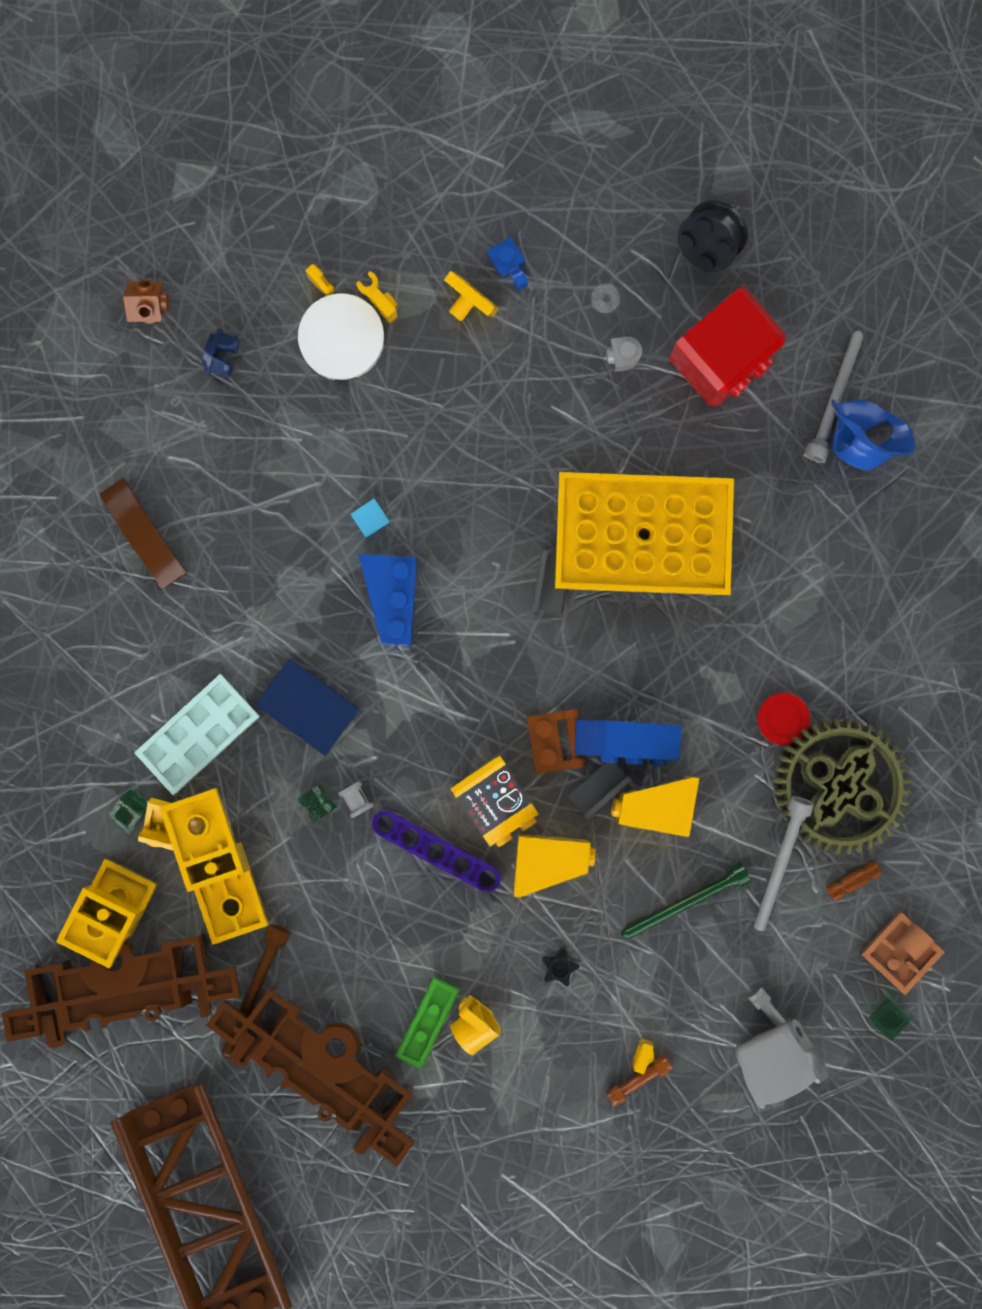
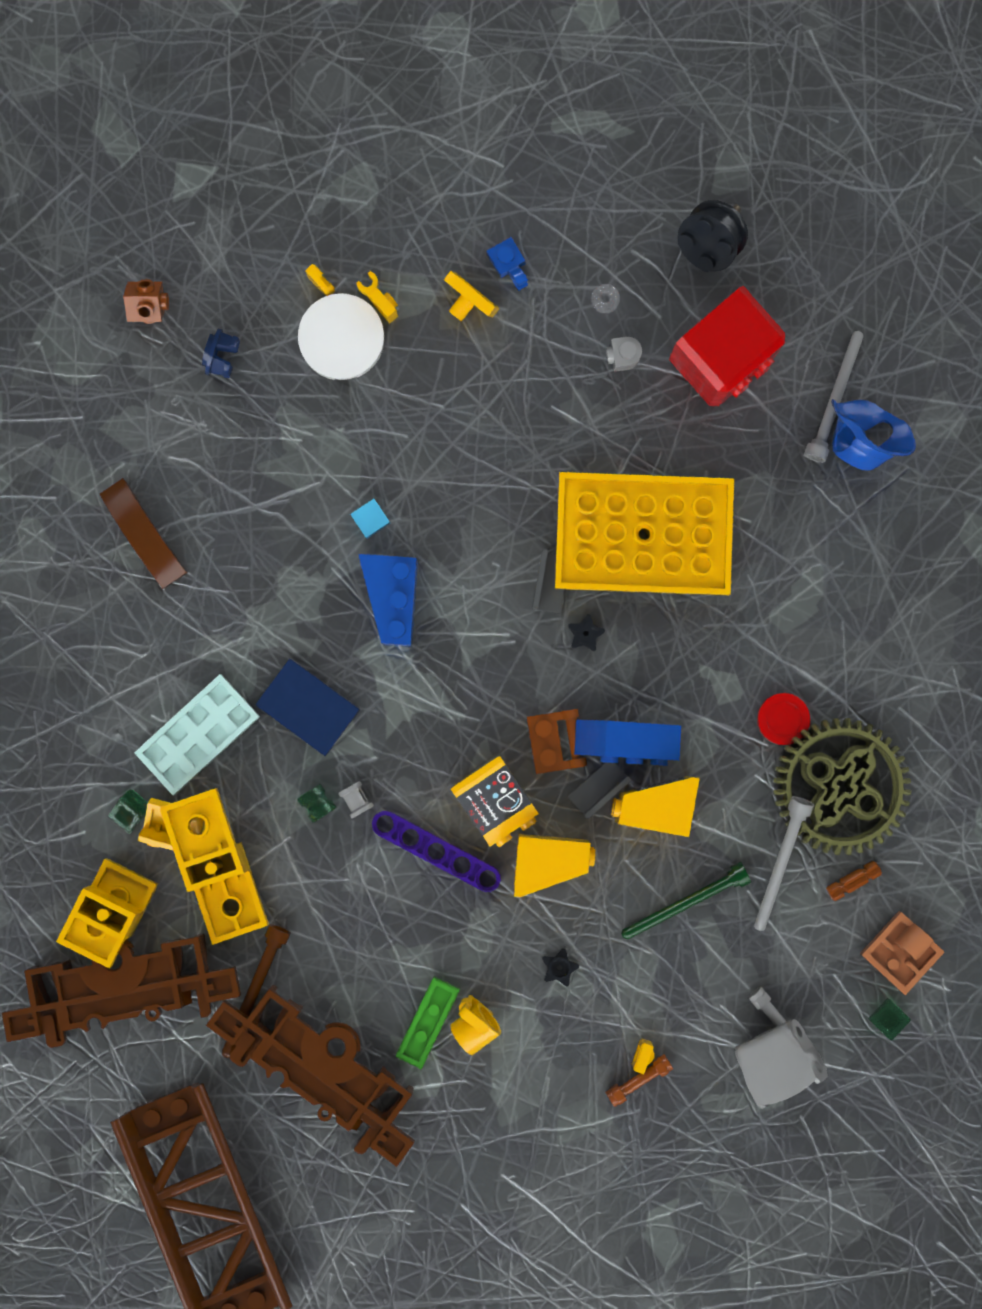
none -> black plate [568,614,605,652]

